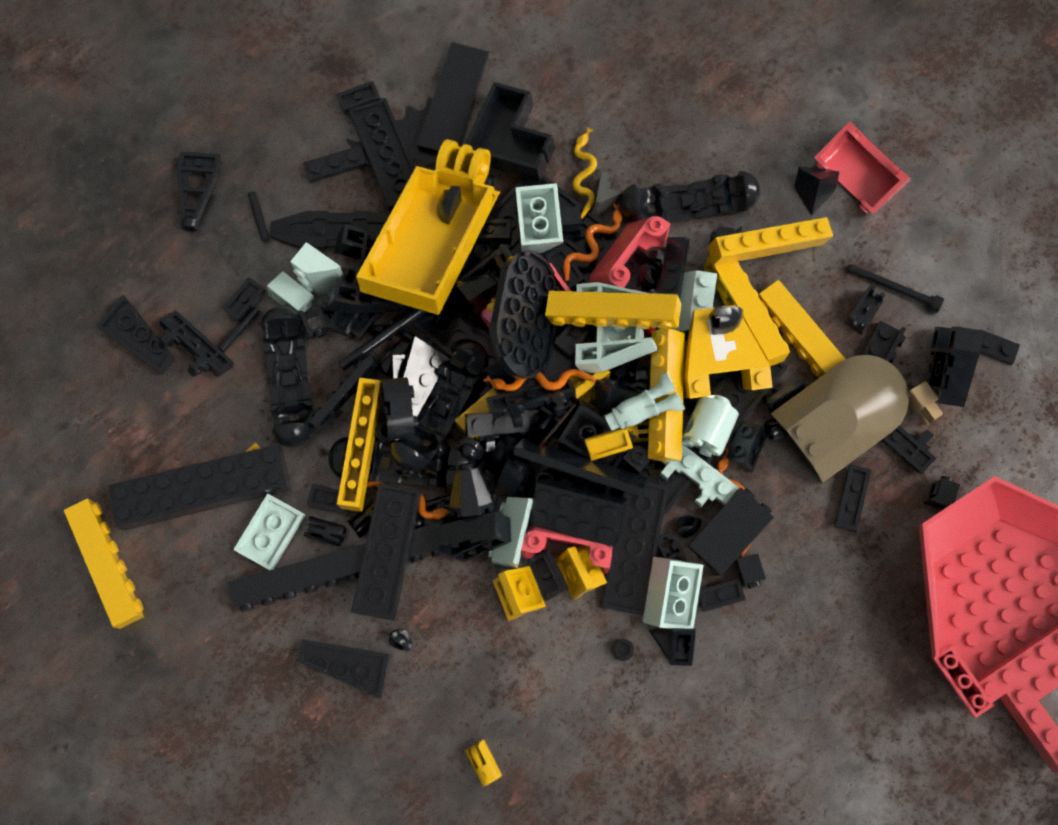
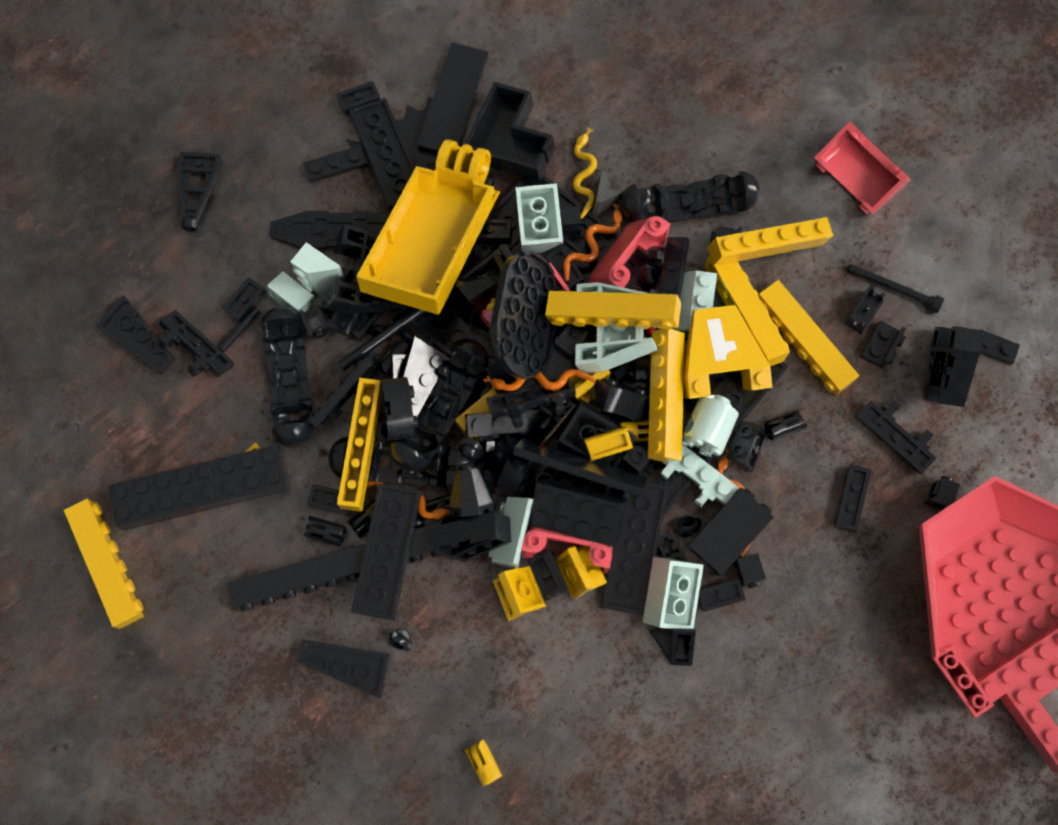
light aqua plate [234,493,306,570] -> none
black piece [248,191,269,242] -> none
brick [437,186,462,225] -> none
light aqua piece [605,372,685,431] -> none
black plate [612,639,634,661] -> none
black brick [709,306,743,335] -> none
black plate [763,378,806,417] -> none
dark tan windscreen [770,355,909,483] -> none
black slope [794,166,839,216] -> none
tan piece [908,381,943,425] -> none

